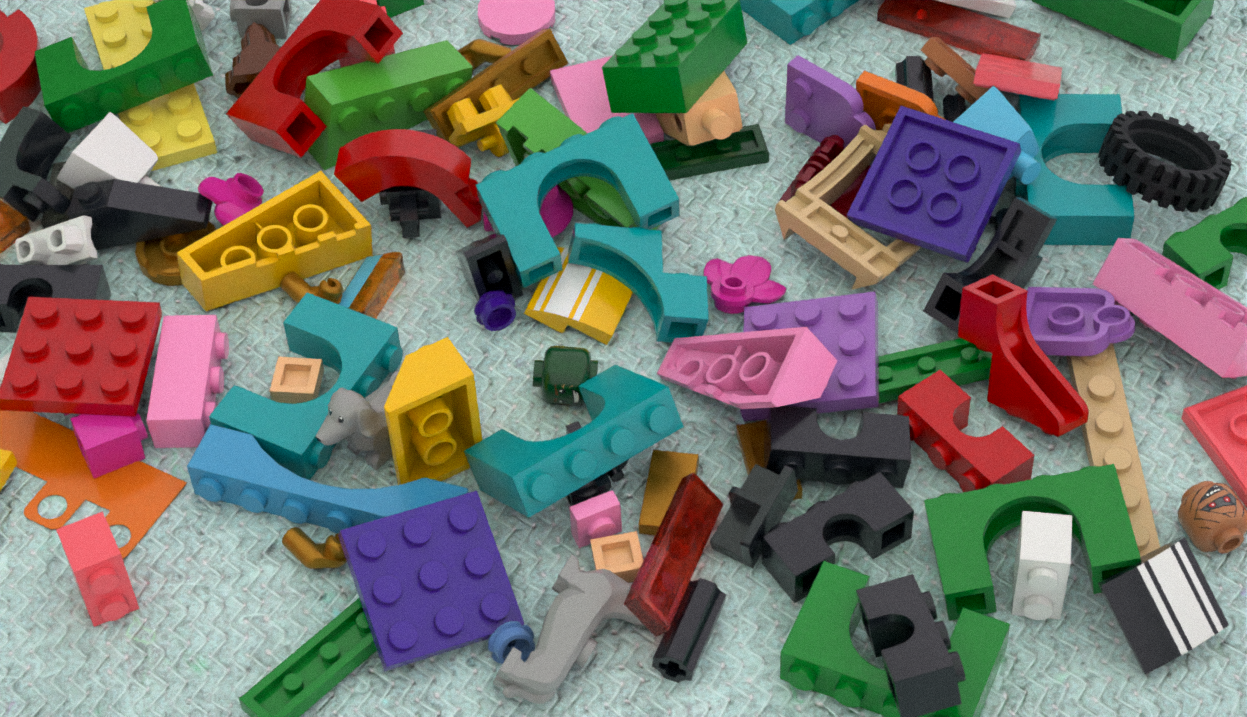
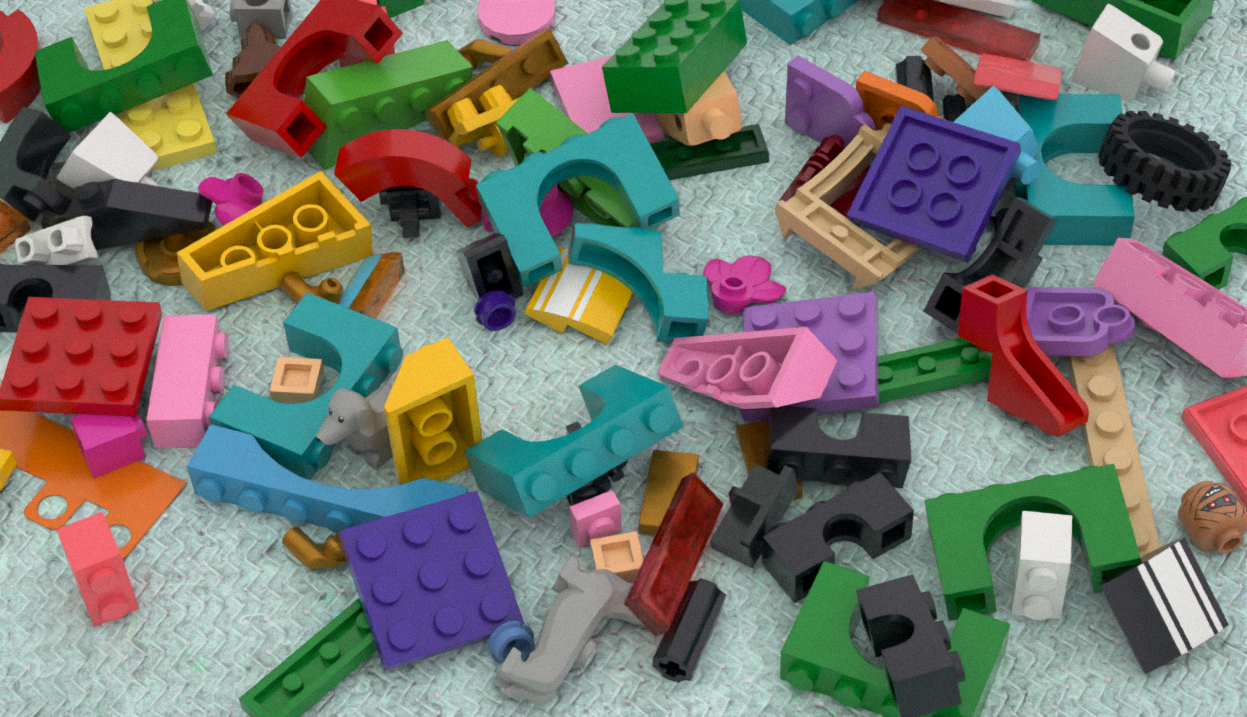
dark green head [533,346,598,406] -> none
red arch [897,370,1035,492] -> none
none -> white torso [1071,4,1176,101]

